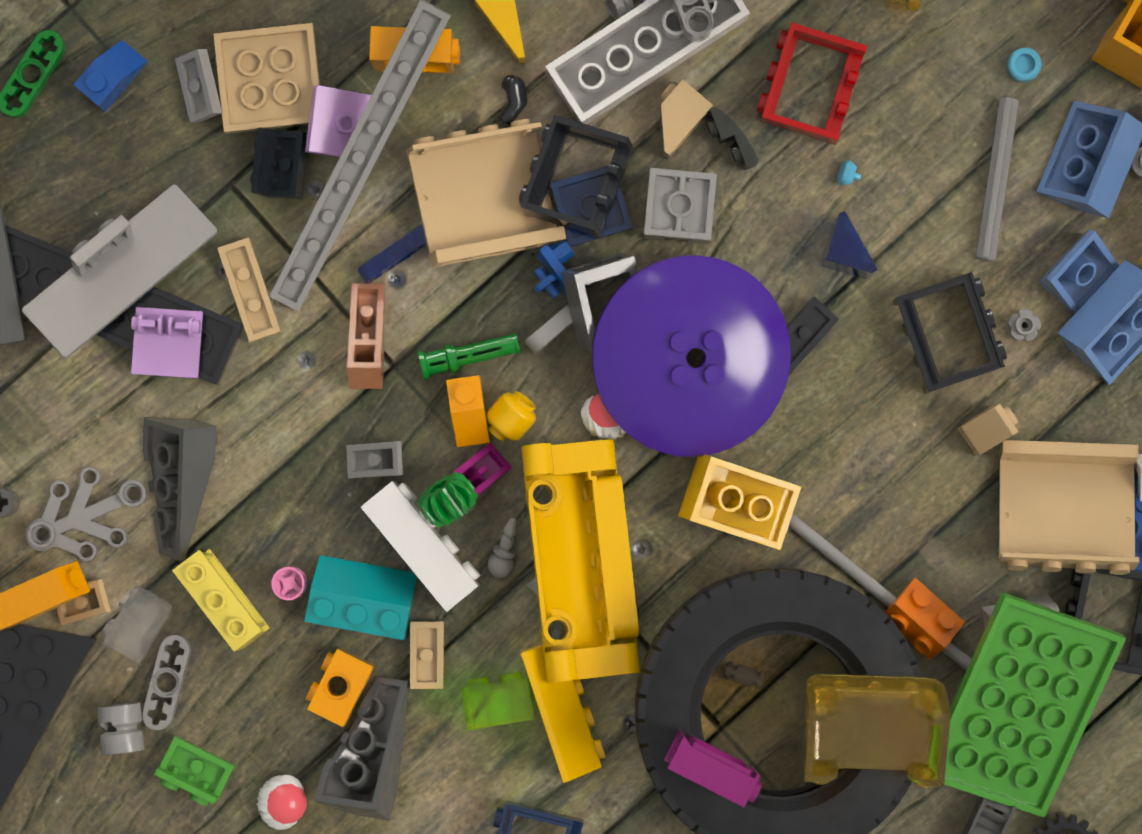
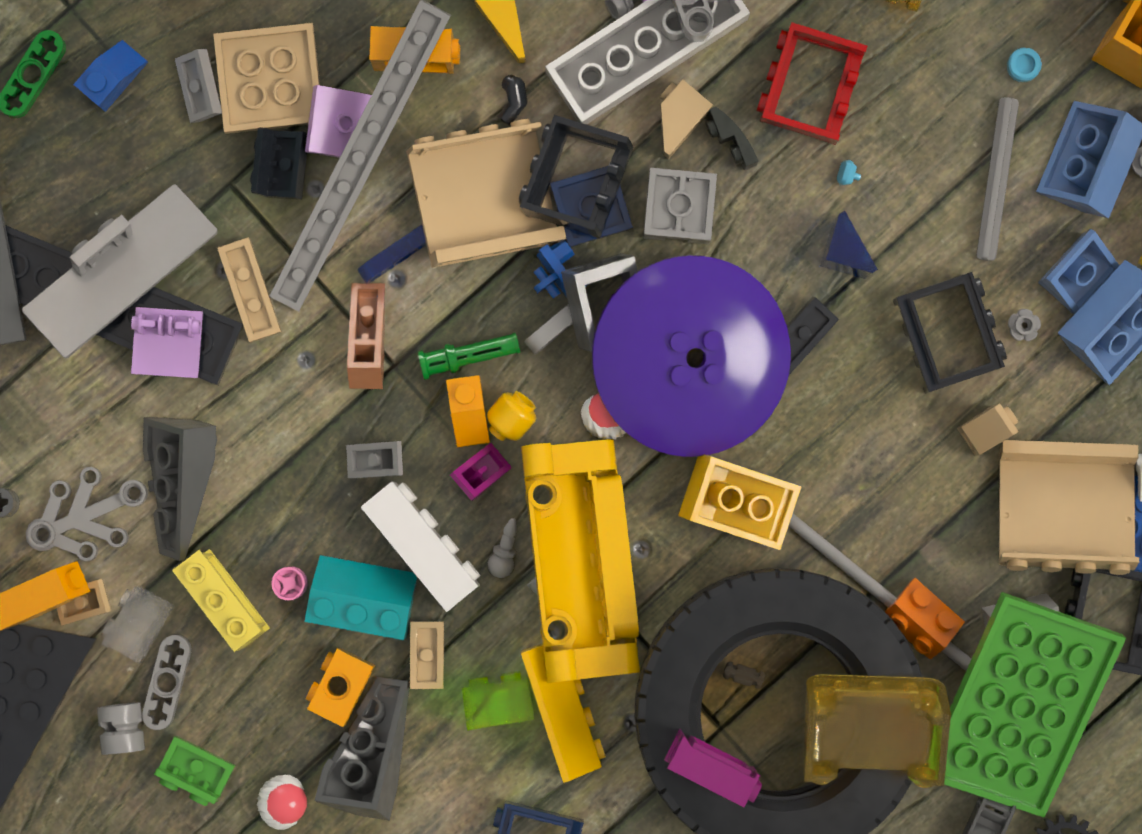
green gear [418,472,478,527] -> none

